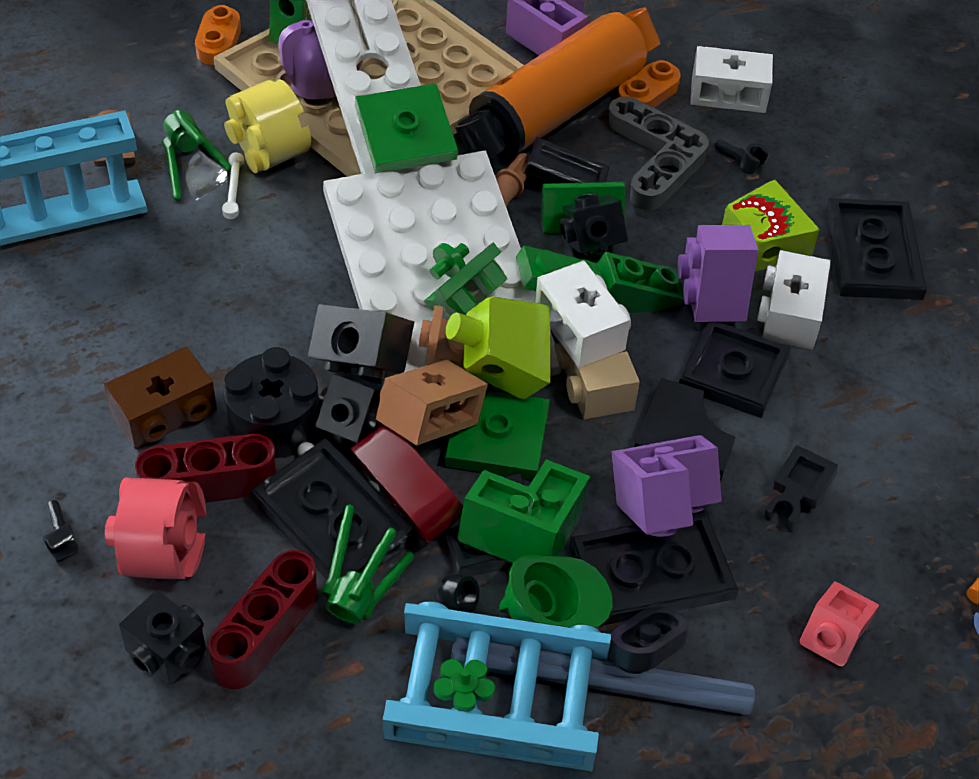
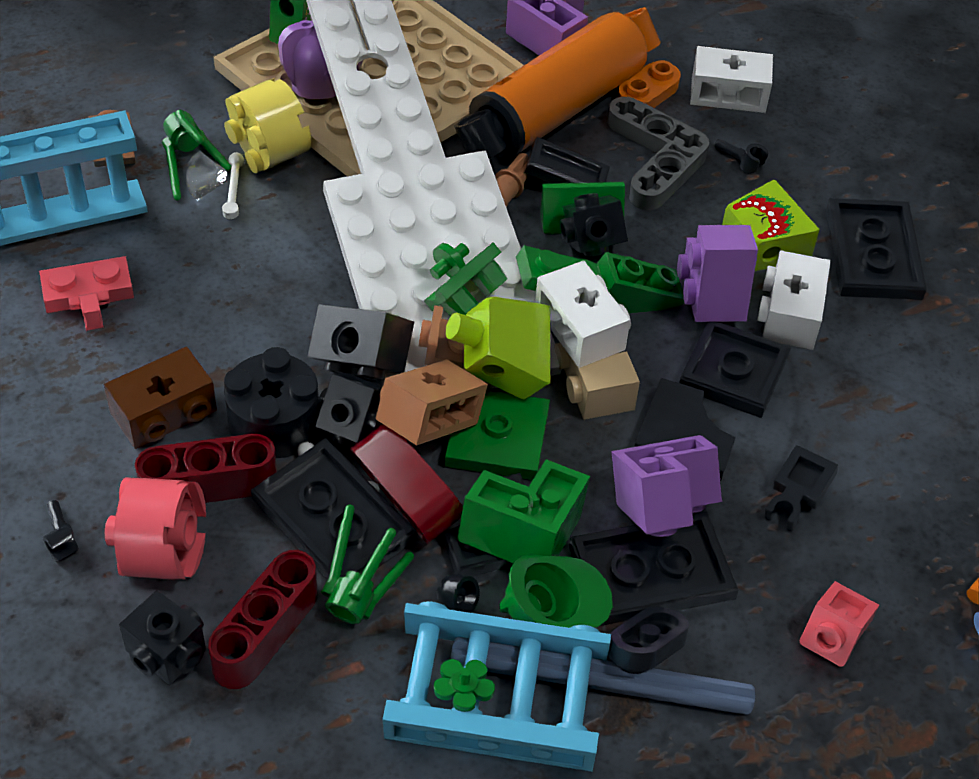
orange plate [195,5,241,65] -> none
green plate [355,83,458,174] -> none
none -> coral hinge [39,256,134,331]

